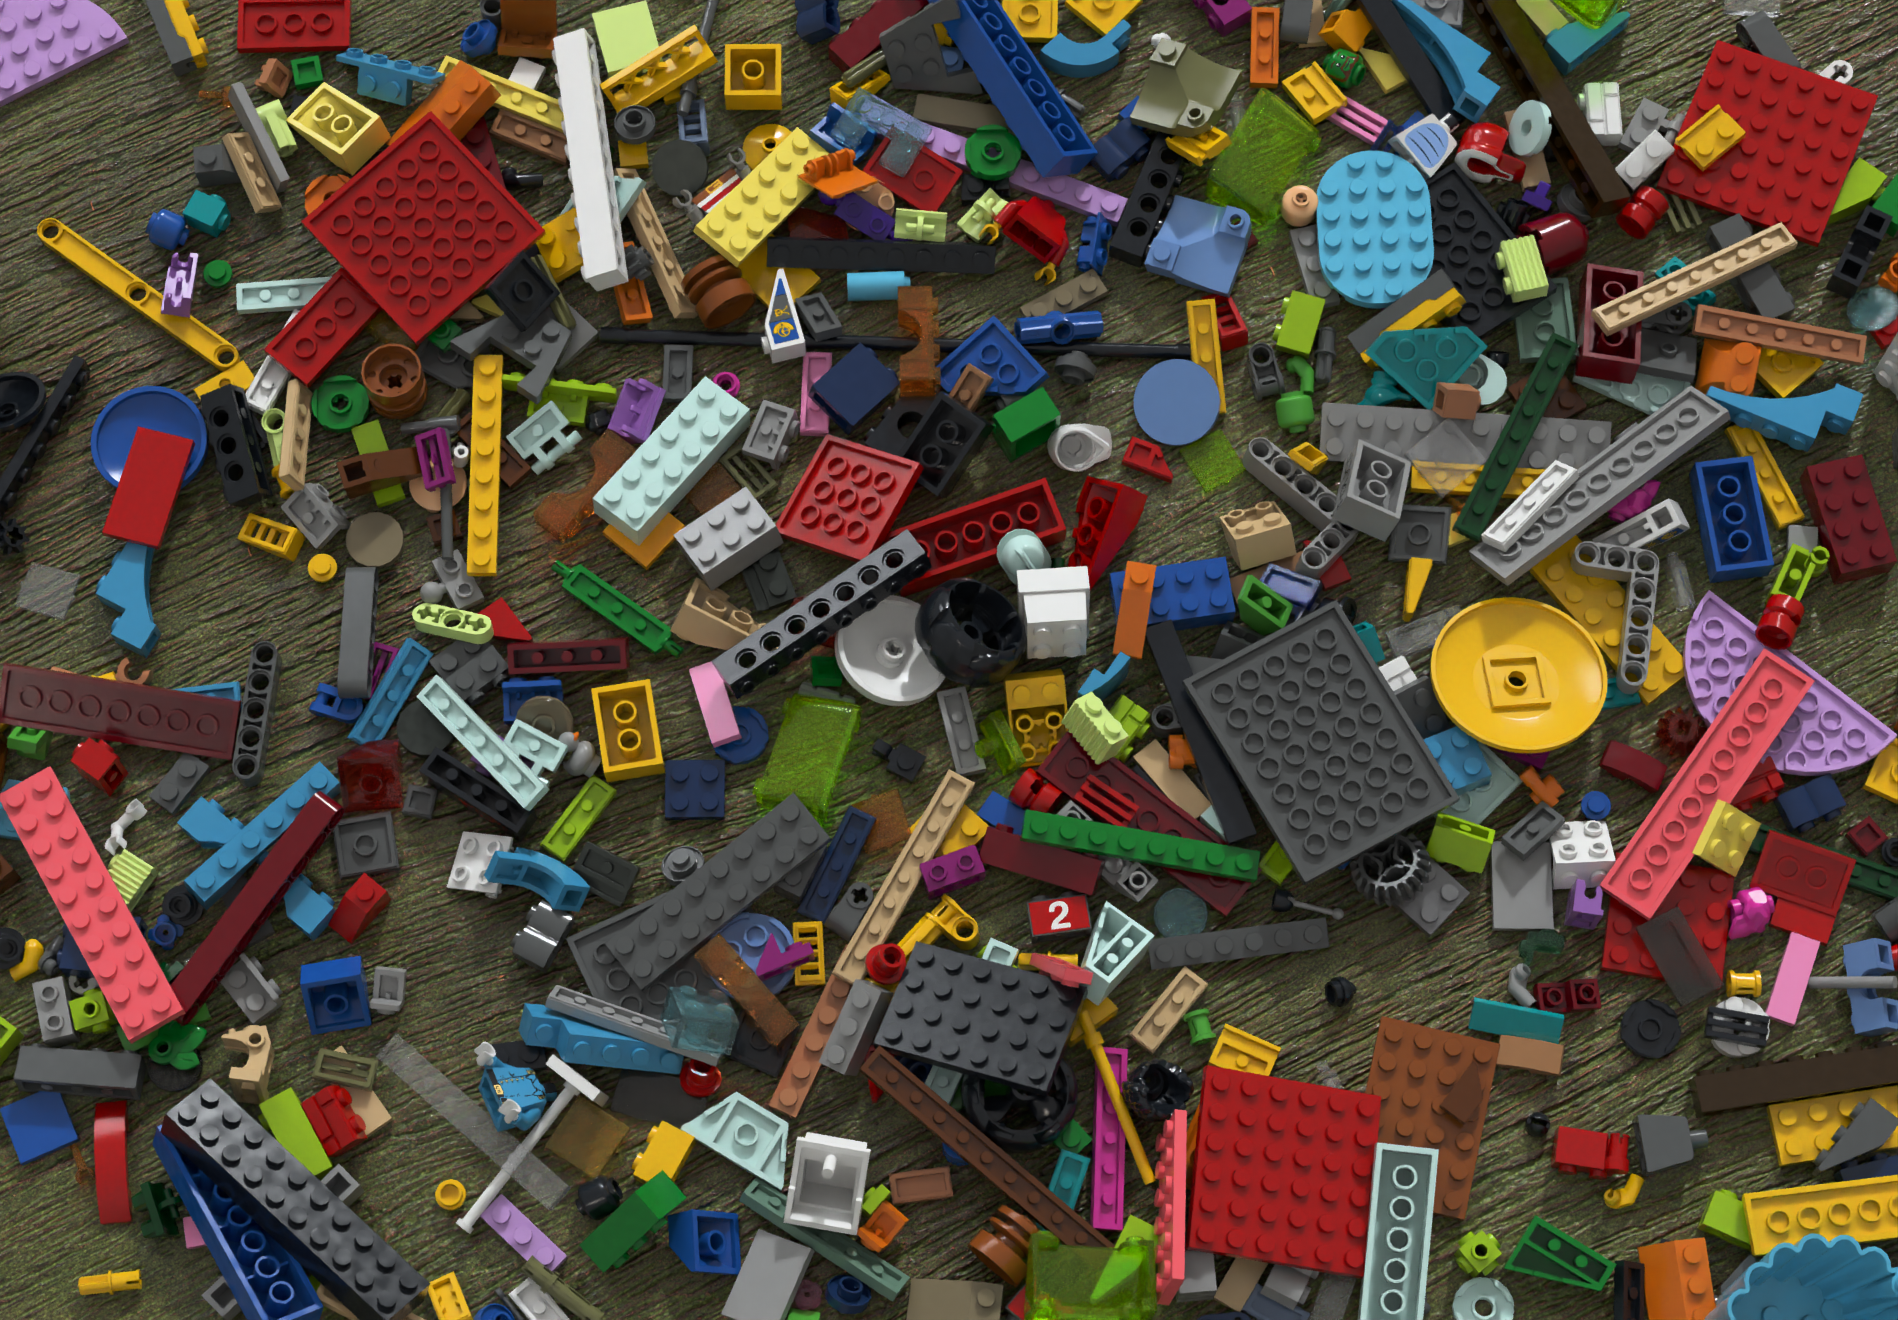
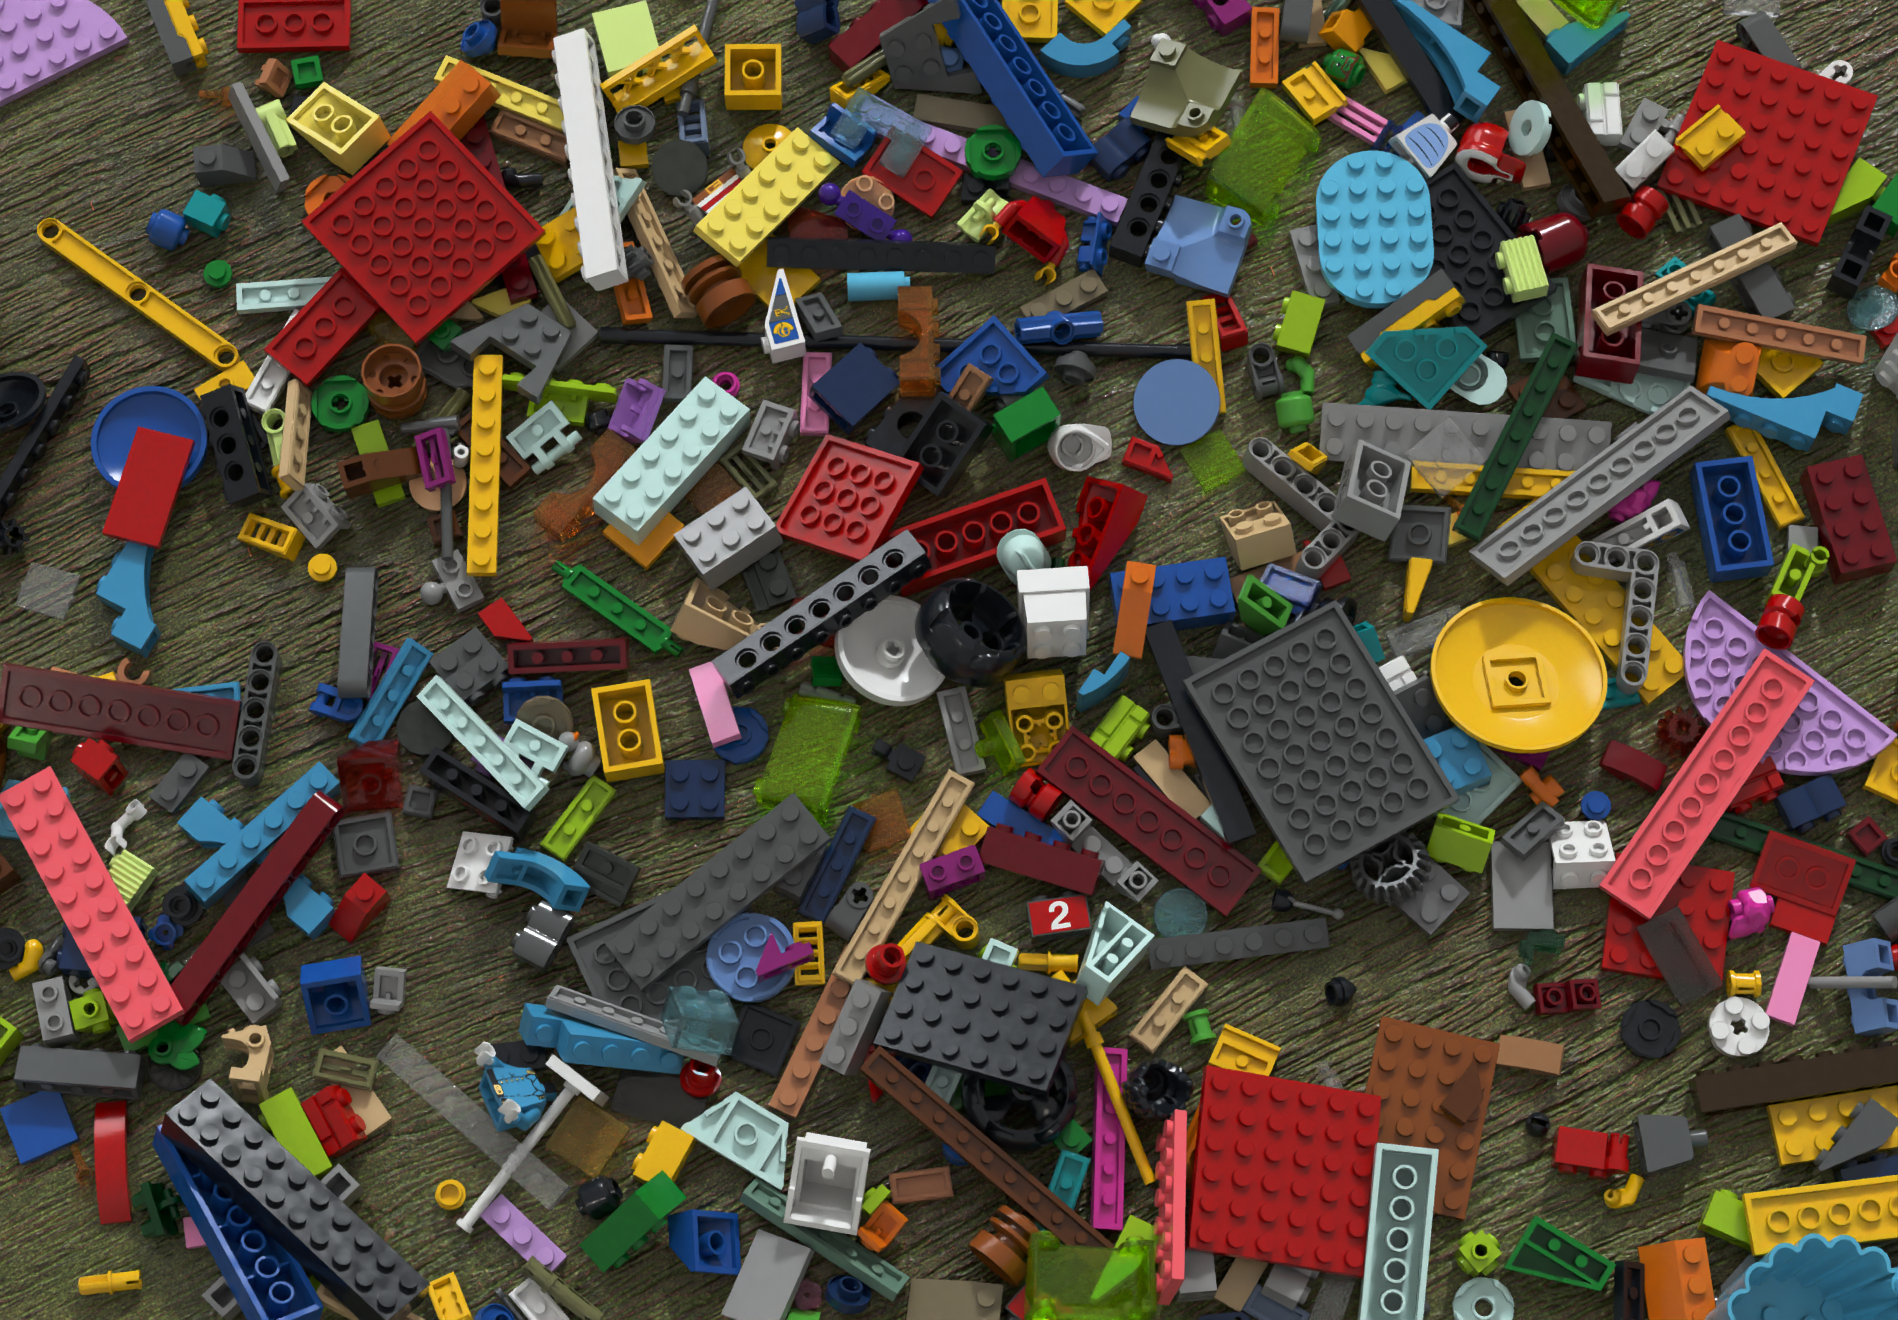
medium lavender hinge [161,252,198,318] -> none
tan tile [222,132,282,213] -> none
dark azure bracket [336,48,445,106] -> none
dark tan tile [346,512,404,568] -> none
yellowish green beam [412,603,494,644] -> none
black tile [483,250,560,332] -> none
white tile [508,57,546,90] -> none
dark grey plate [661,846,705,887] -> none
clear orange arch [694,933,800,1047] -> none
orange hinge [798,148,878,199] -> none
yellowish green hips [894,208,947,242] -> none
green plate [1020,809,1260,883] -> none
coral plate [1030,953,1093,988] -> none
yellowish green brick [1061,692,1130,765] -> none
red tile [1073,774,1139,827] -> none
light nougat head [1281,185,1319,227] -> none
dark grey axle [1314,327,1337,384] -> none
nougat brick [1432,382,1481,420] -> none
teal tile [1468,997,1564,1044] -> none
white tile [1481,460,1580,552] -> none
dark purple tile [1521,180,1553,213] -> none
medium lavender hinge [1564,879,1604,930] -> none
light yellow plate [1692,799,1761,877] -> none
black tile [1704,1006,1770,1049] -> none

